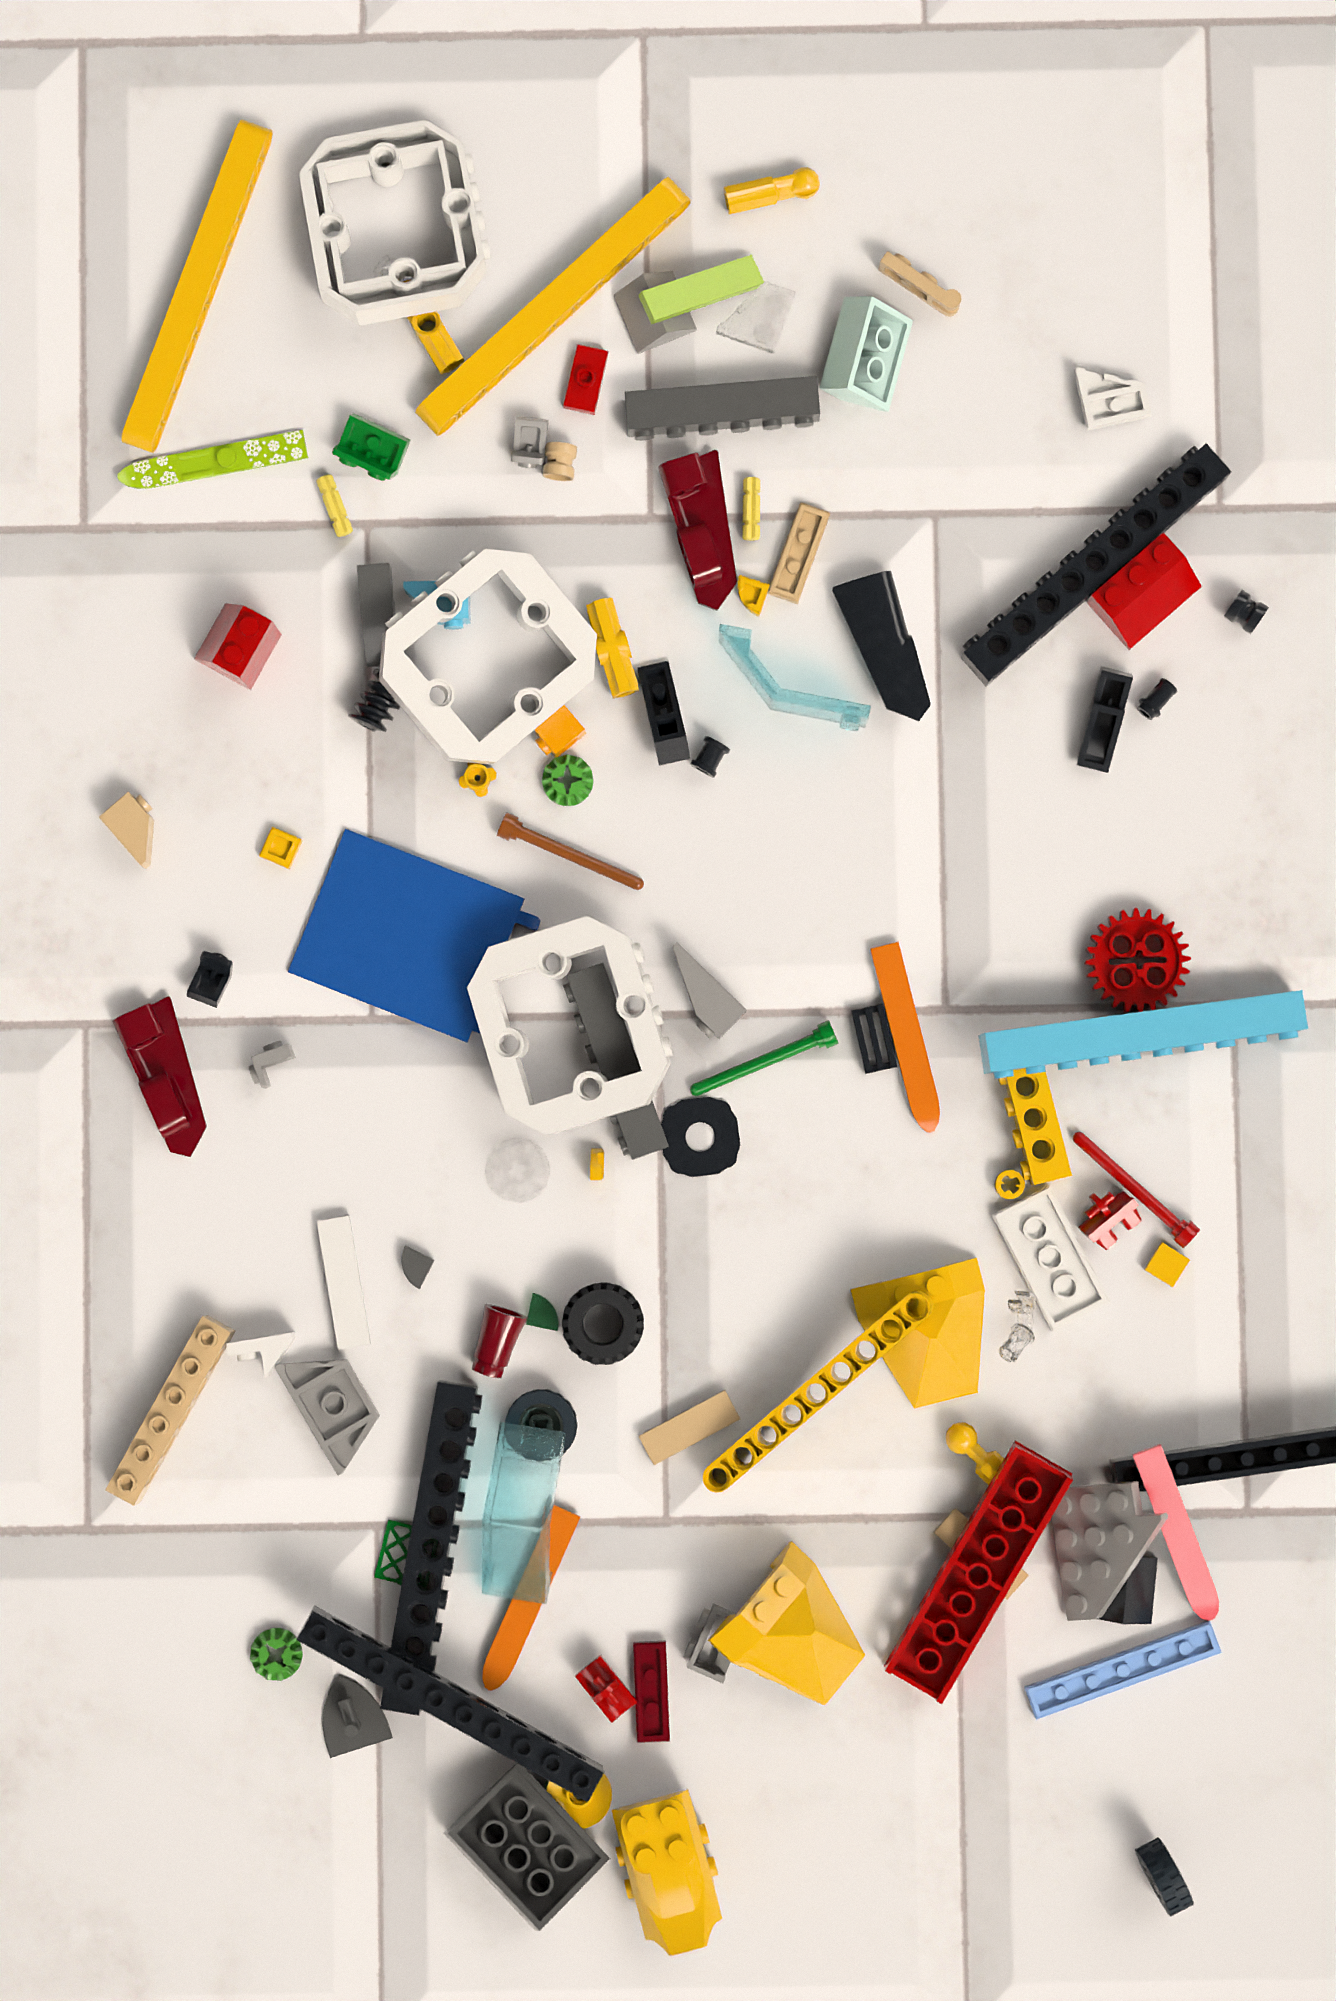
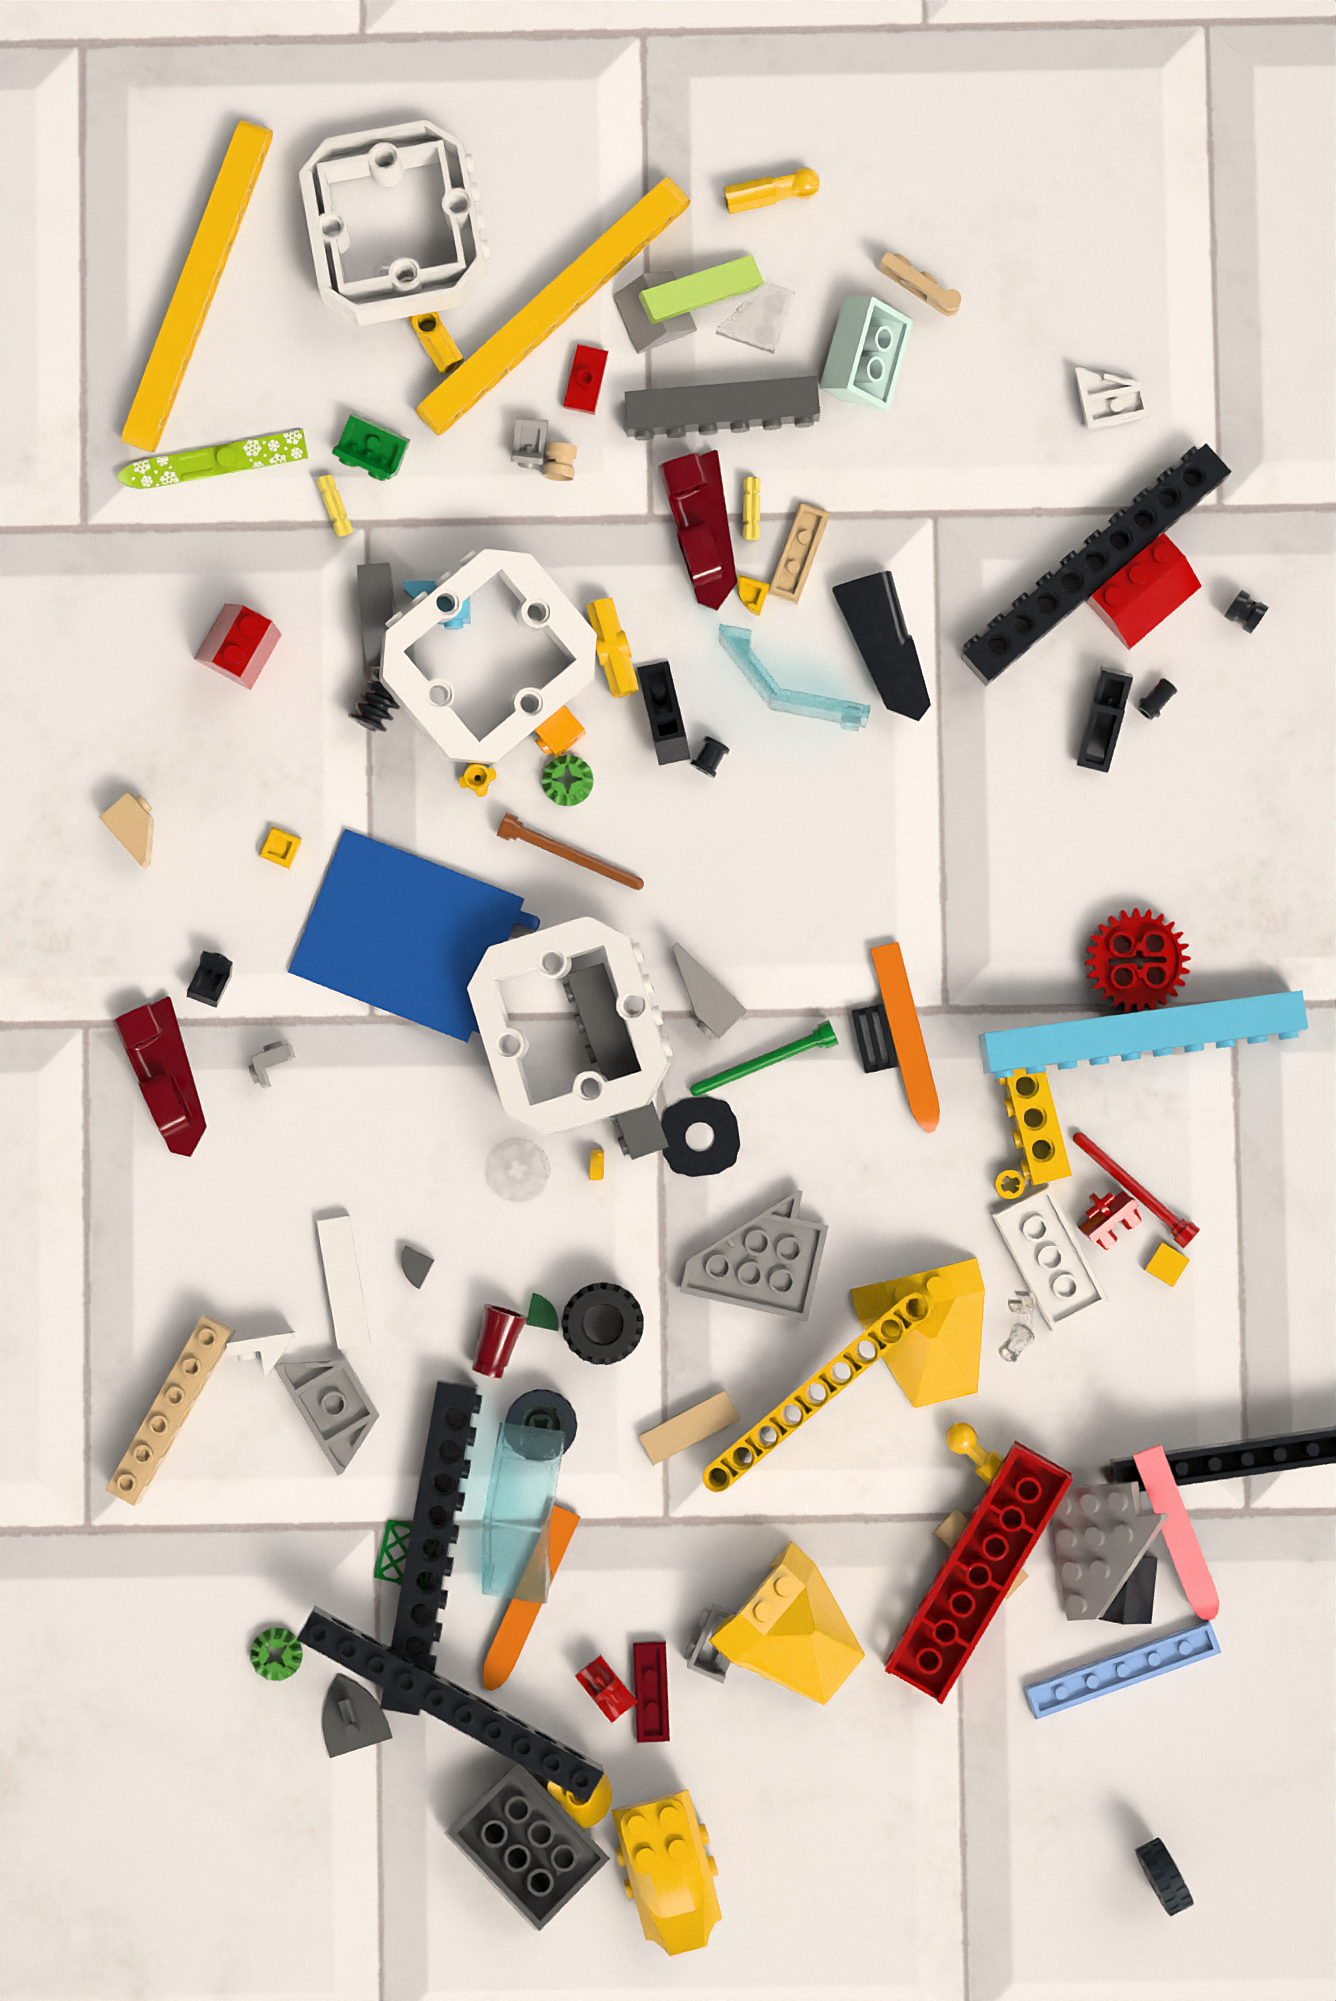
none -> light grey wing [680,1190,829,1321]

